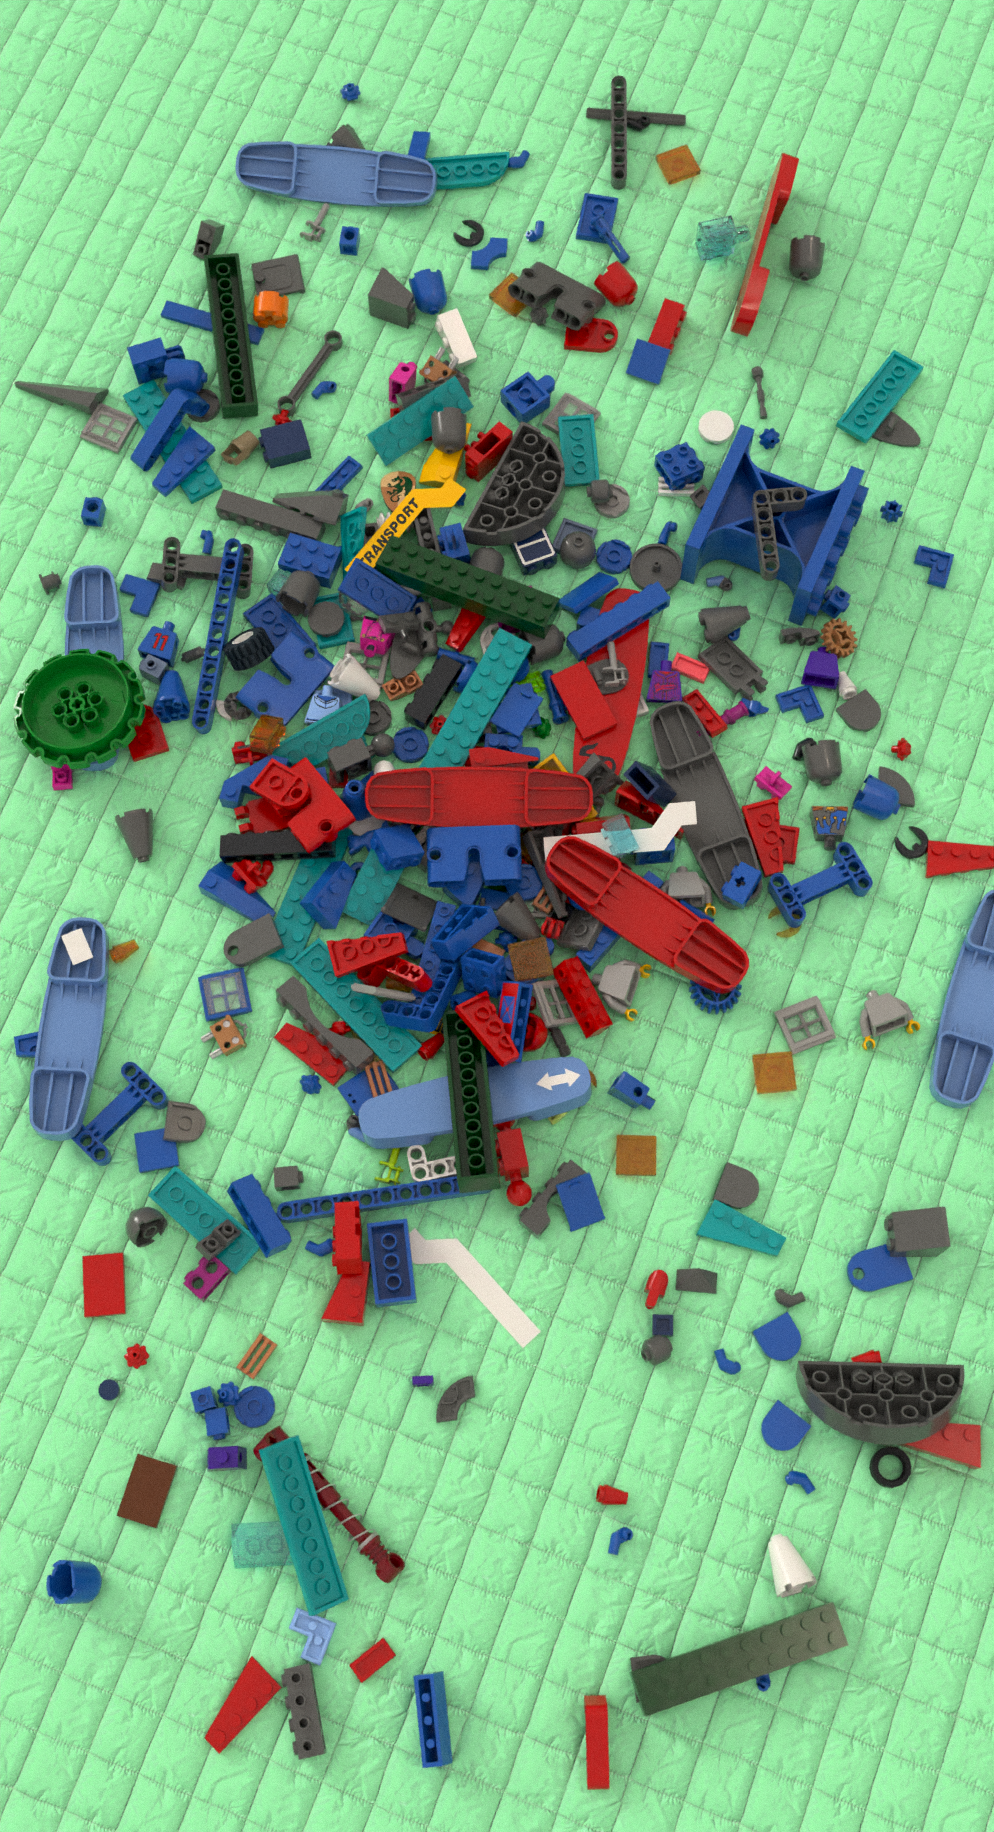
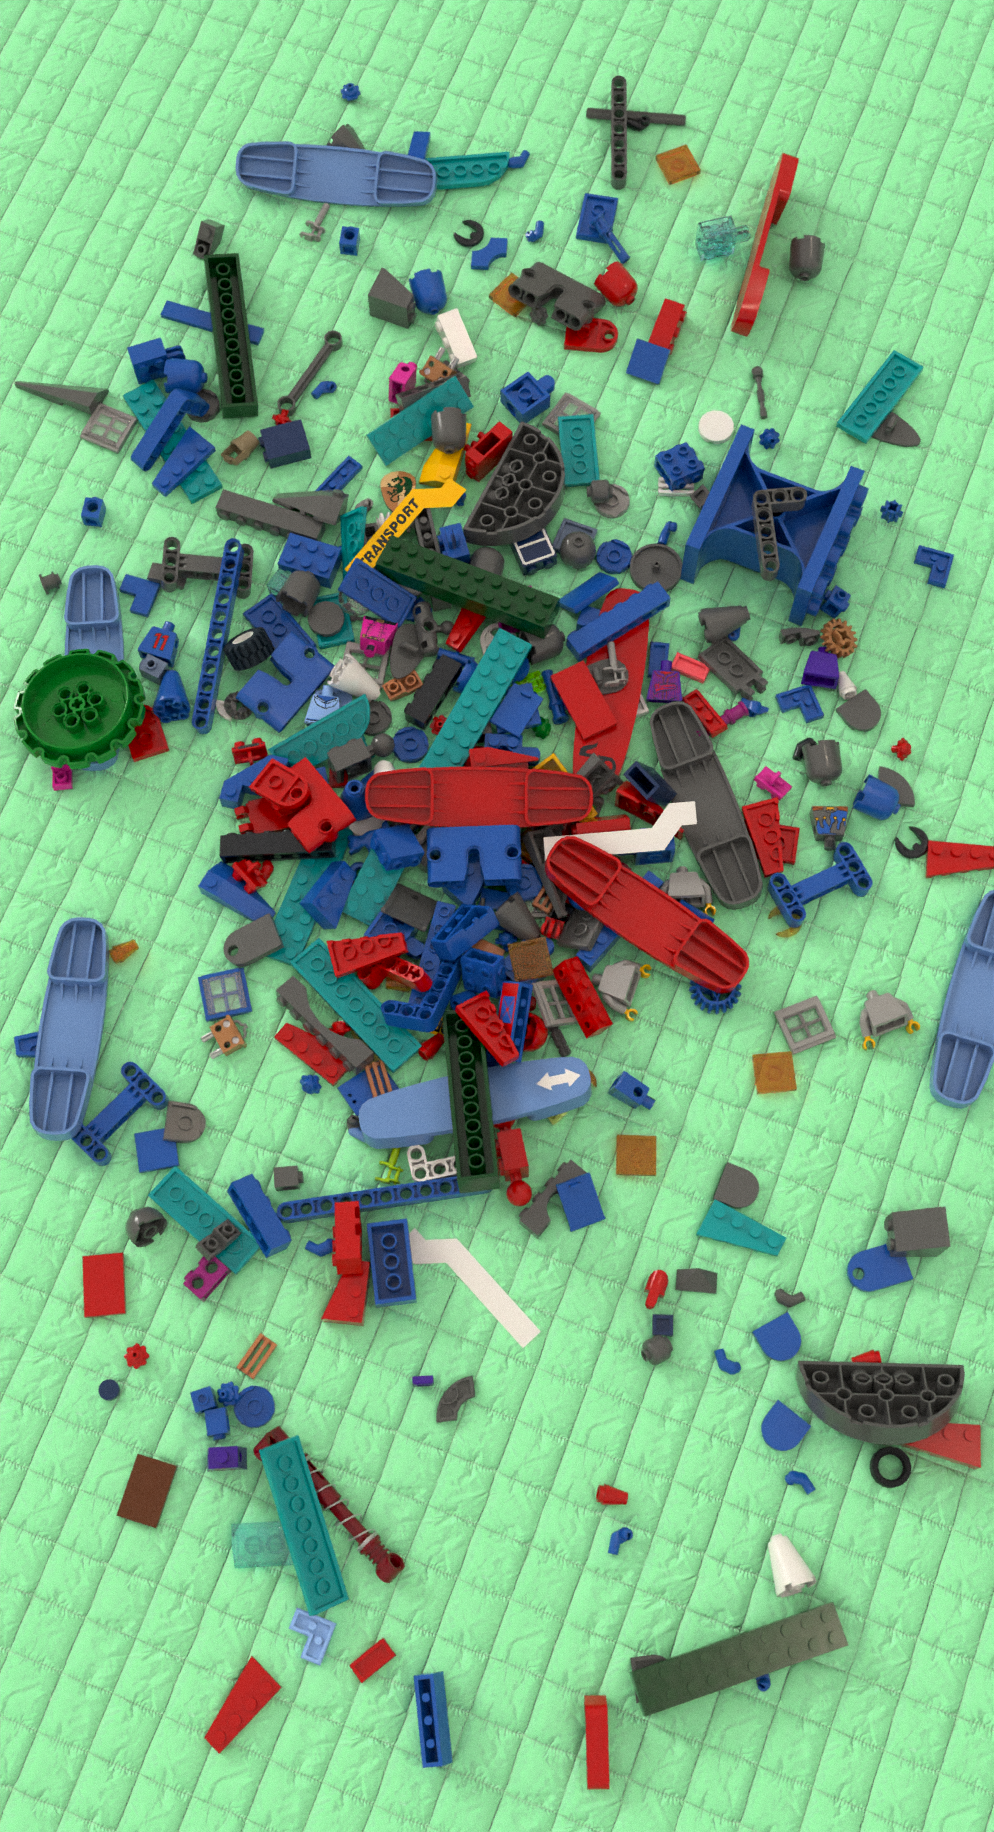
blue cylinder [46,1560,102,1604] -> none
white sticker [61,928,93,965] -> none
dark grey cone [115,809,153,863] -> none
dark grey axle [181,646,205,663] -> none
blue arm [200,530,214,555] -> none
clear orange brick [249,714,286,755] -> none
dark grey container [251,254,305,296] -> none
orange brick [253,291,289,328] -> none
dark grey brick [281,1663,327,1760] -> none
light grey piece [351,983,416,1002] -> none
dark grey plate [378,612,420,642] -> none
clear light blue brick [600,813,640,859] -> none
arm [706,575,732,591] -> none
blue brick [721,861,762,909] -> none

